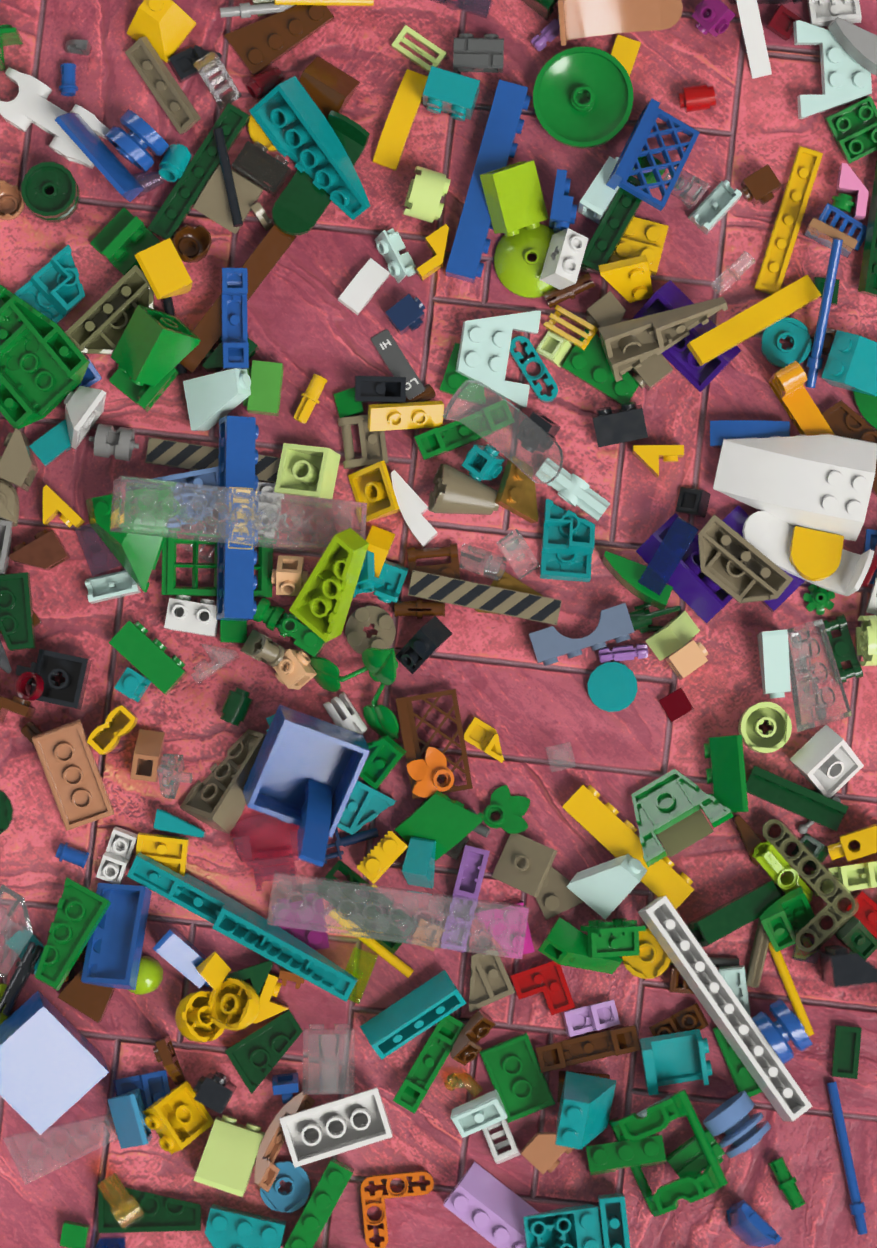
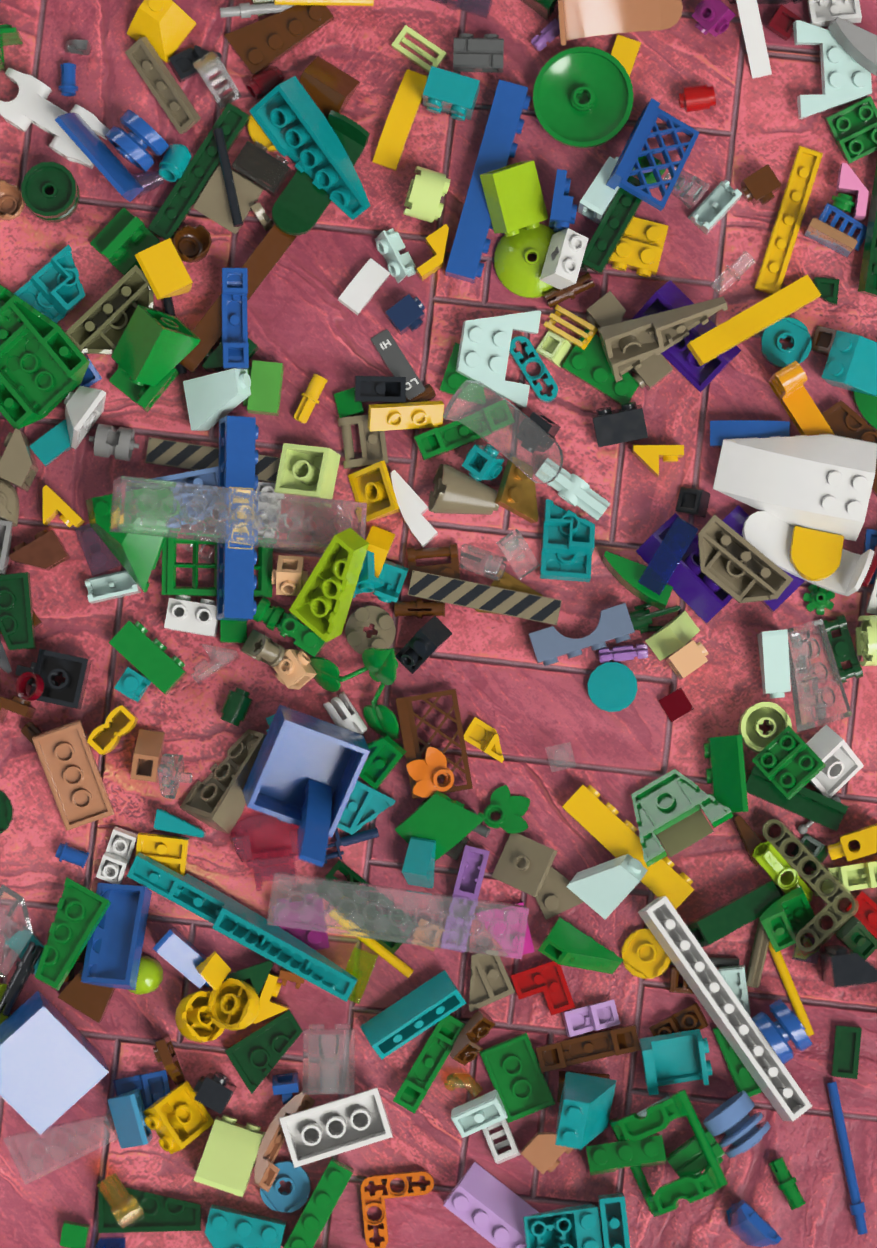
yellow brick [357,831,408,884] -> none
green bracket [580,918,646,958] -> none
yellow wing [598,255,653,303] -> none
blue bar [805,238,843,388] -> none
none -> green slope [752,726,827,800]

